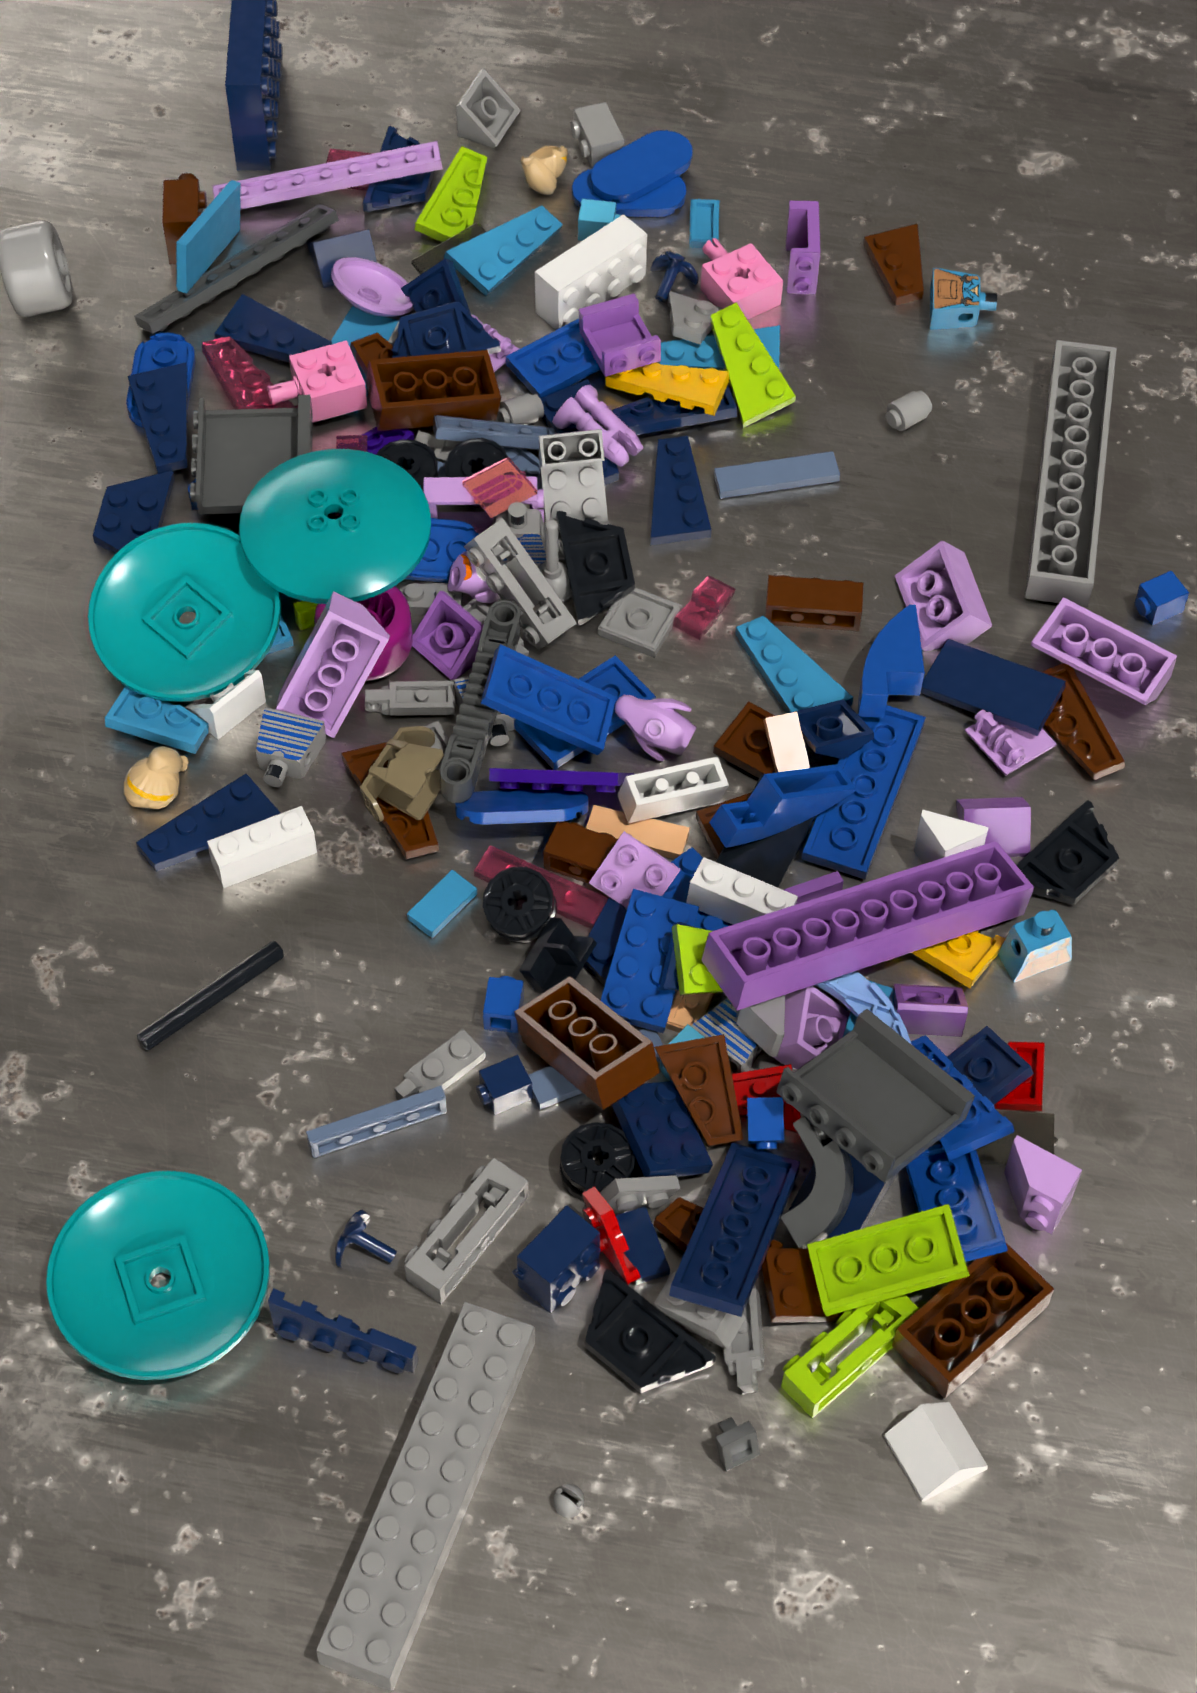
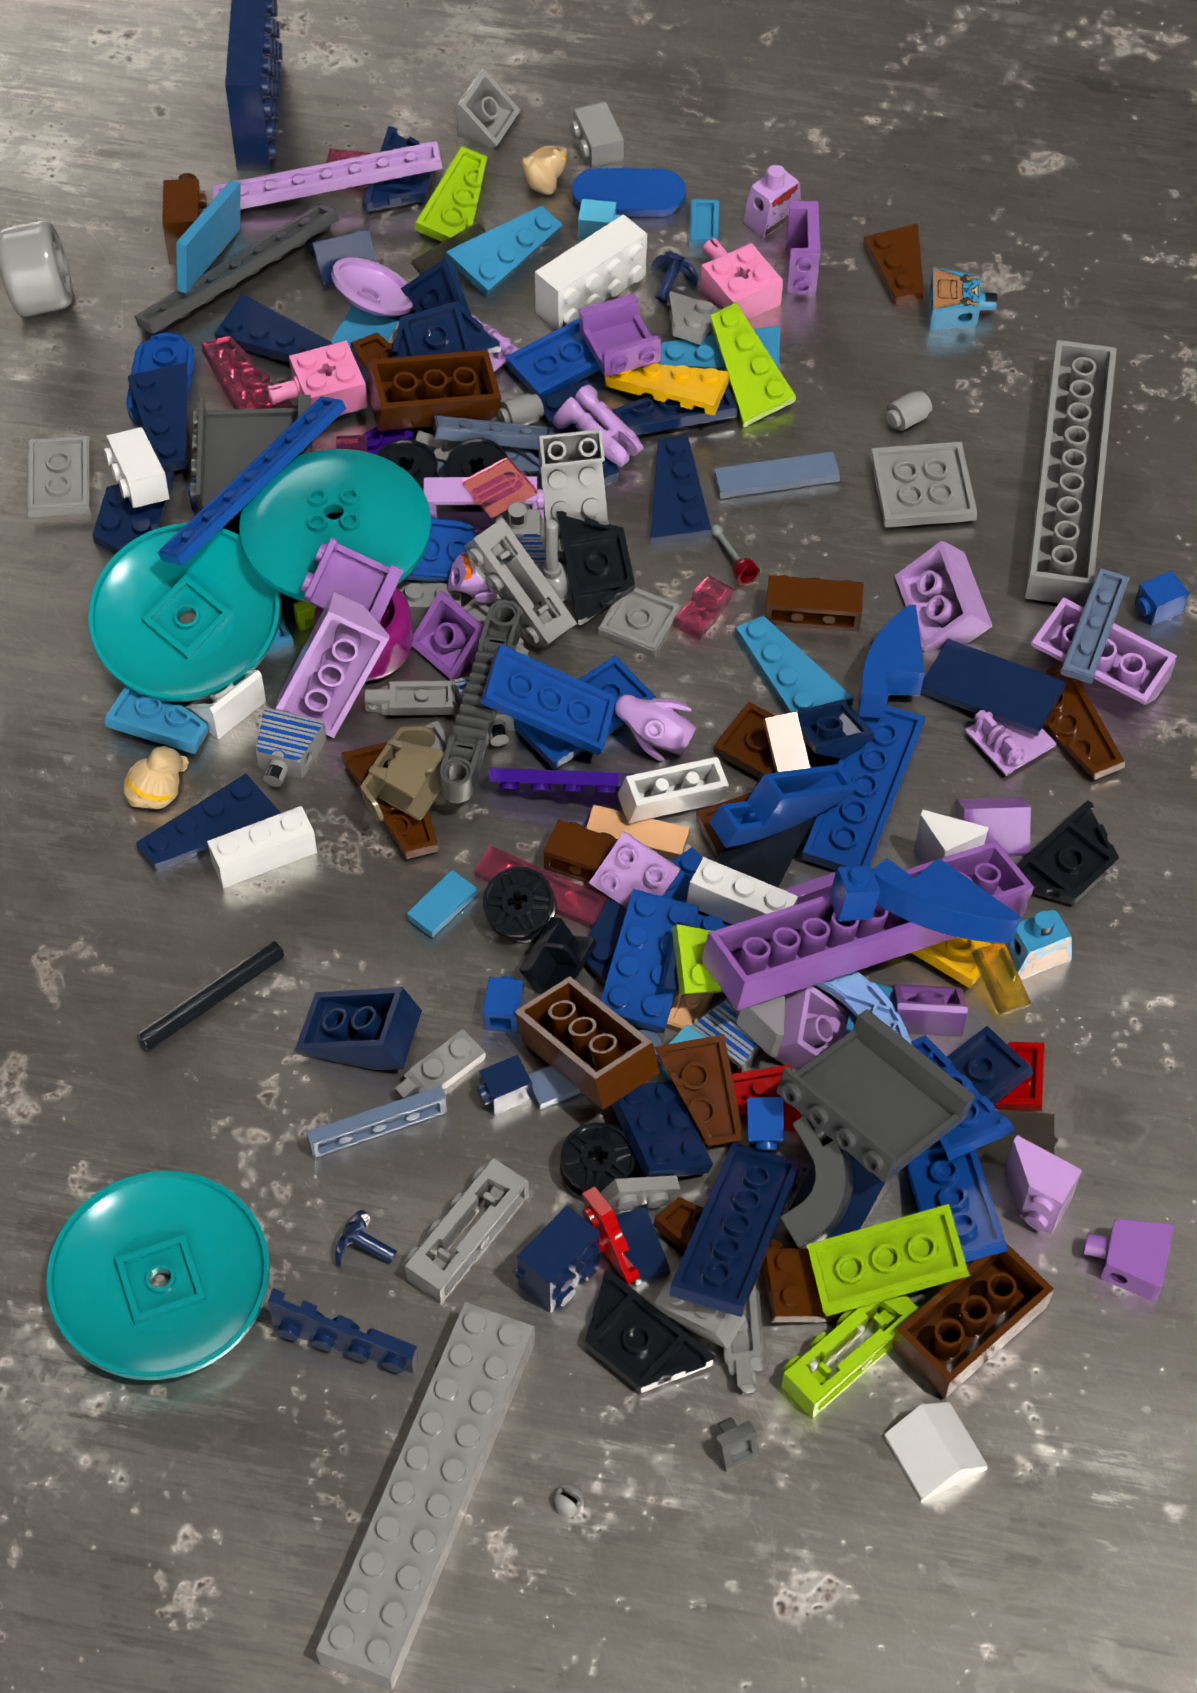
blue tile [455,788,589,825] -> none
blue tile [591,130,693,203] -> none
none -> light grey tile [27,435,91,518]
none -> white brick [104,427,170,508]
none -> blue tile [157,396,346,566]
none -> dark blue slope [295,987,422,1070]
none -> medium lavender panel [301,538,403,623]
none -> dark red hinge [711,525,760,585]
none -> lavender torso [743,165,801,238]
none -> blue brick [829,865,880,922]
none -> light grey plate [870,442,977,528]
none -> blue slope [872,858,1021,944]
none -> clear yellow tile [972,943,1031,1016]
none -> sand blue tile [1061,568,1130,684]
none -> medium lavender torso [1083,1219,1174,1302]

